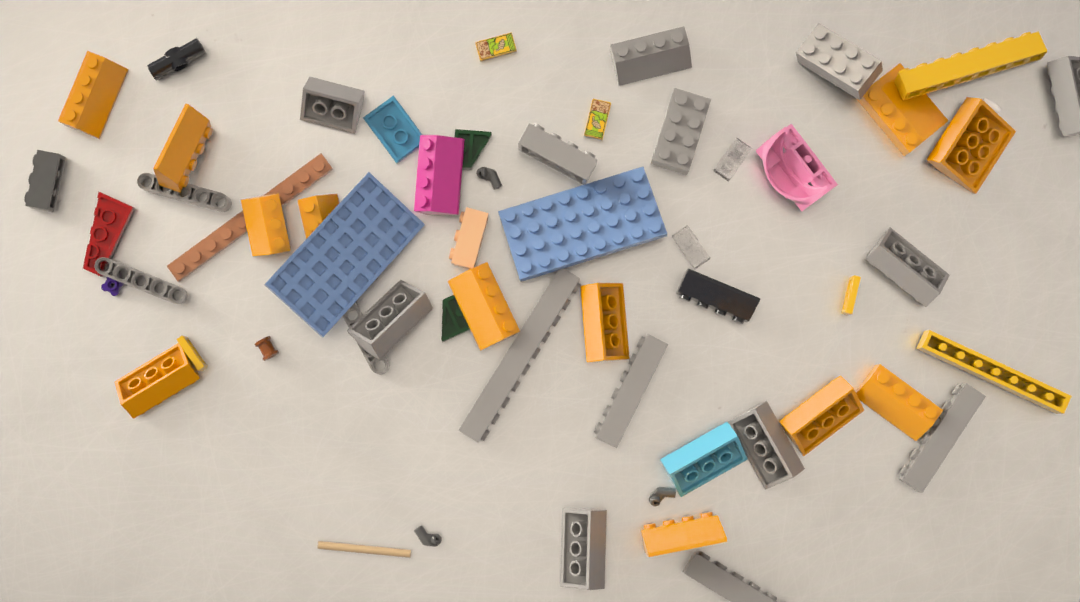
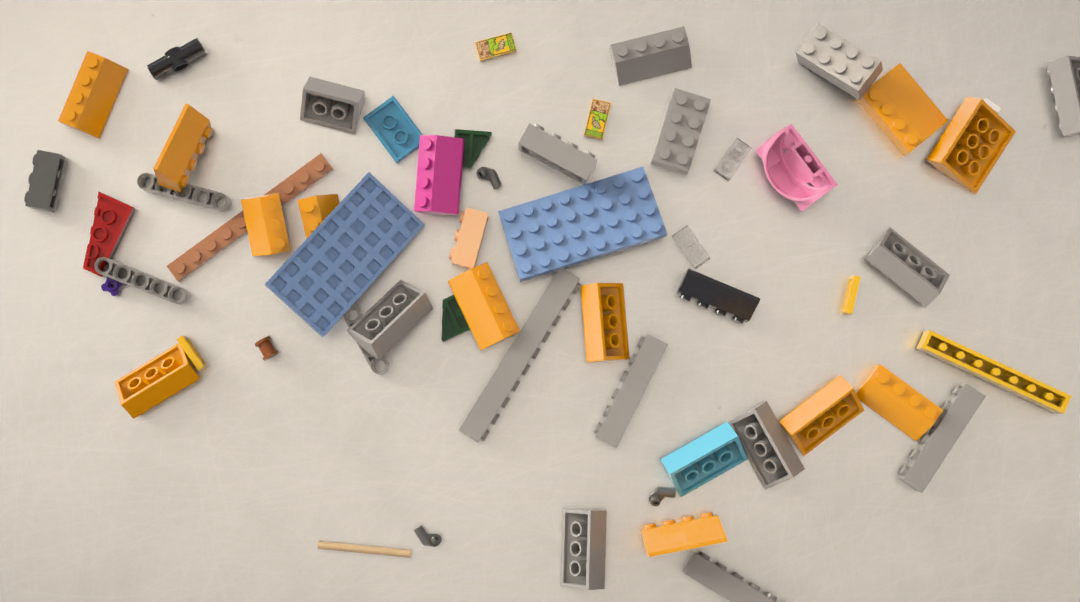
yellow brick [894,31,1047,101] -> none

